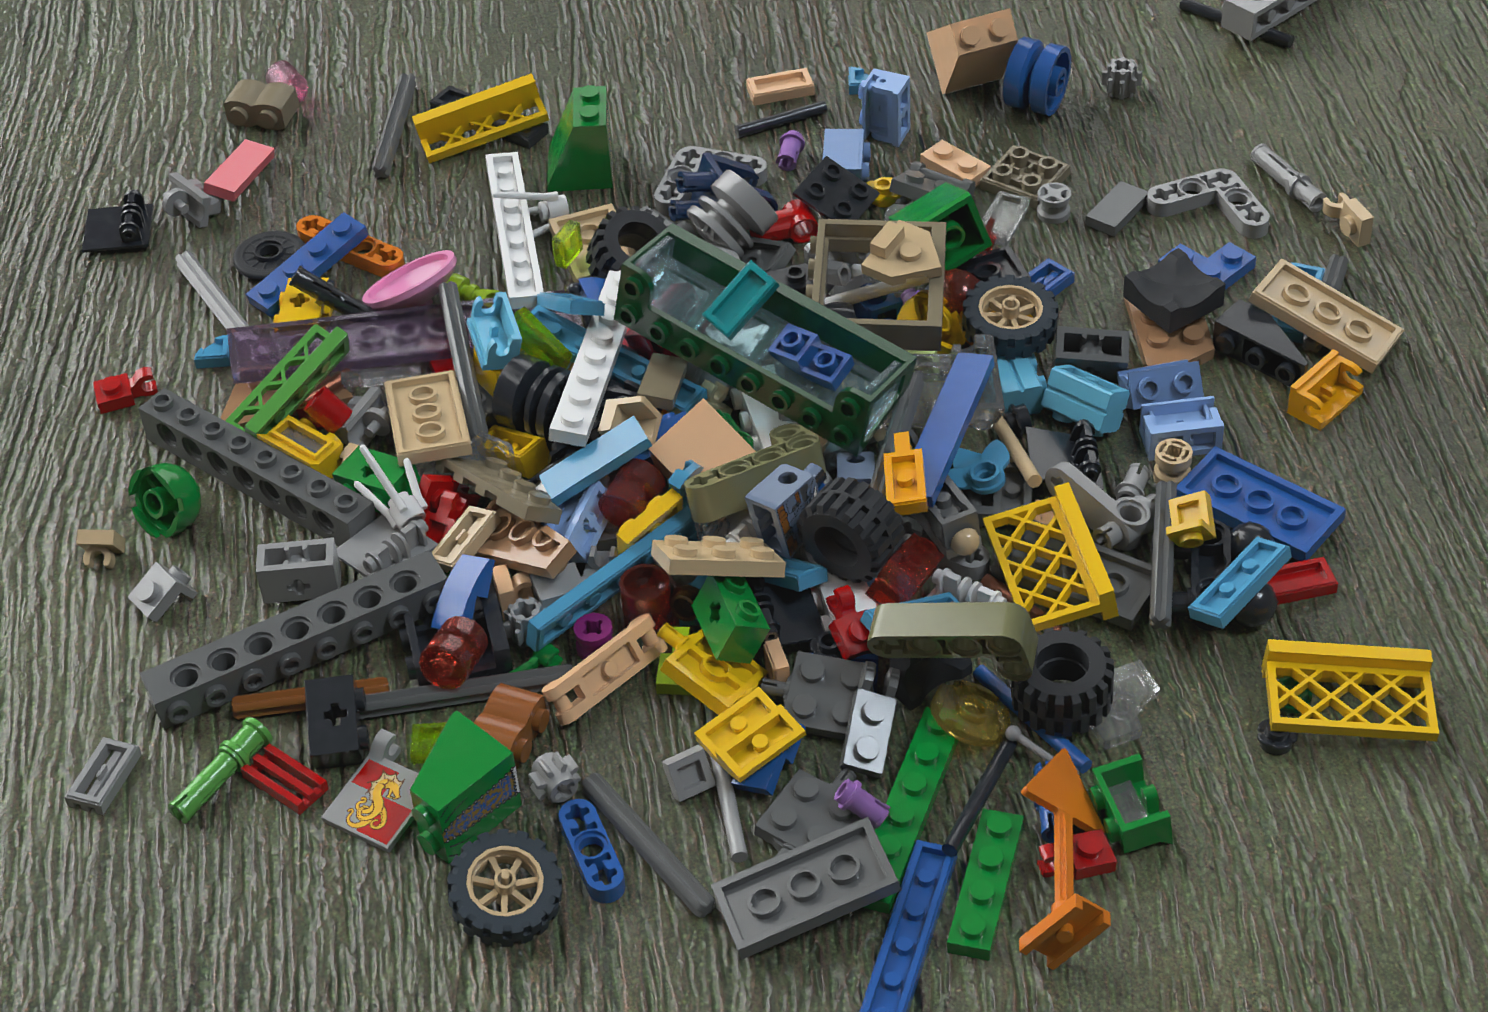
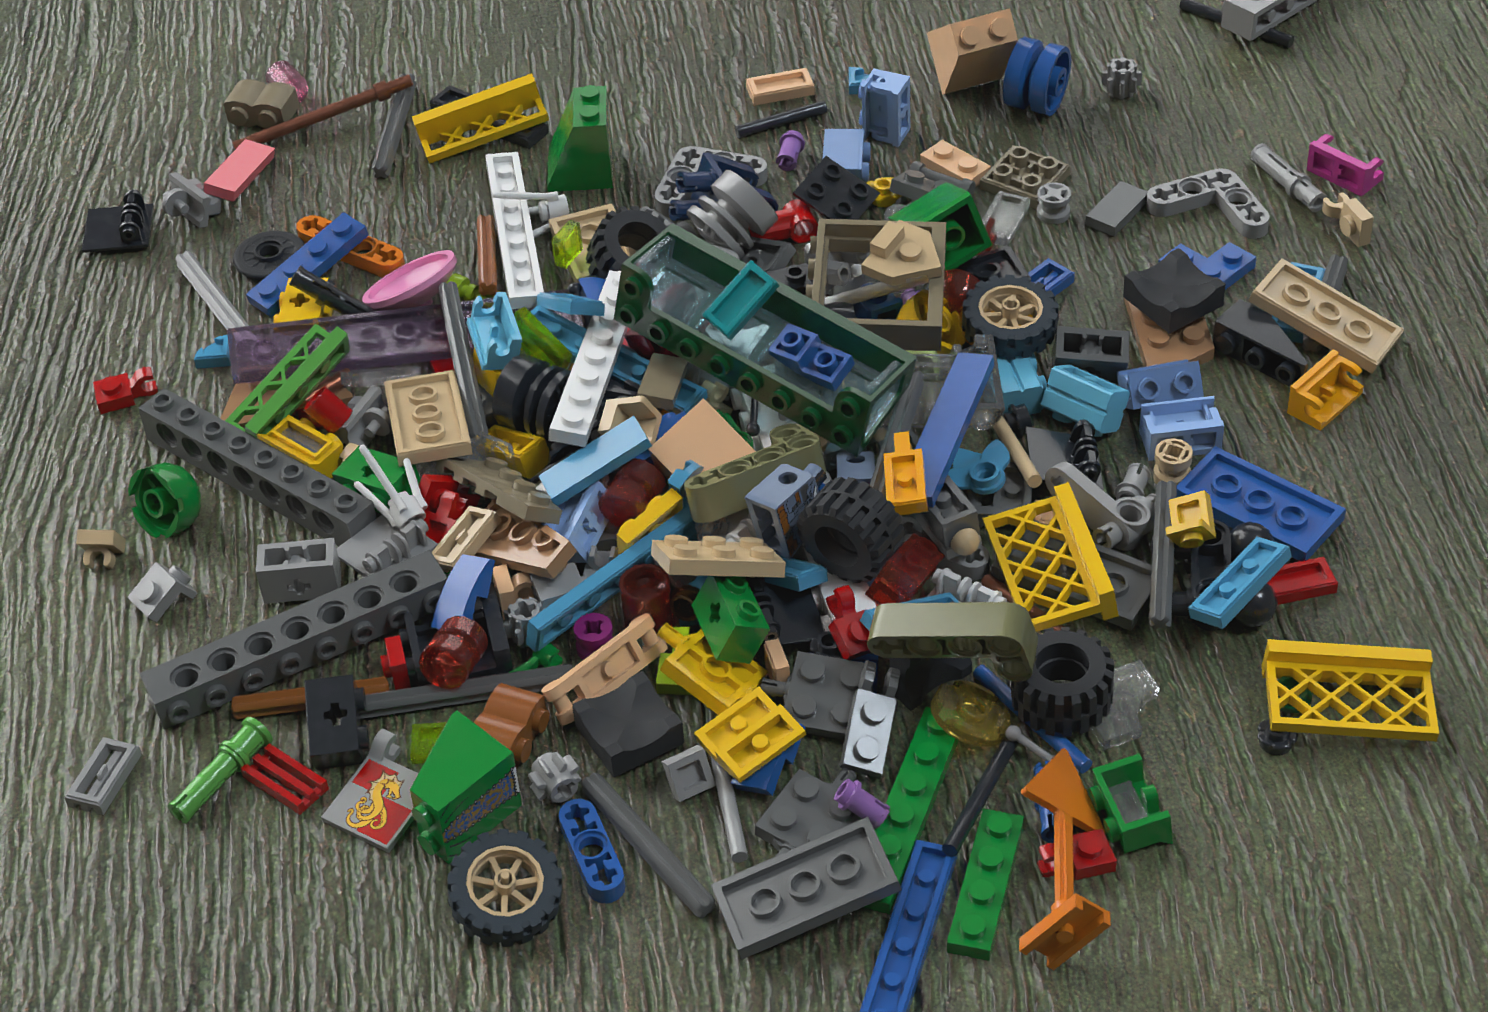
none -> copper bar [232,74,413,150]
none -> red plate [380,635,411,690]
none -> dark orange axle [477,214,497,296]
none -> black brick [572,671,685,777]
none -> black hinge [746,398,760,437]
none -> dark pink hinge [1306,134,1384,197]

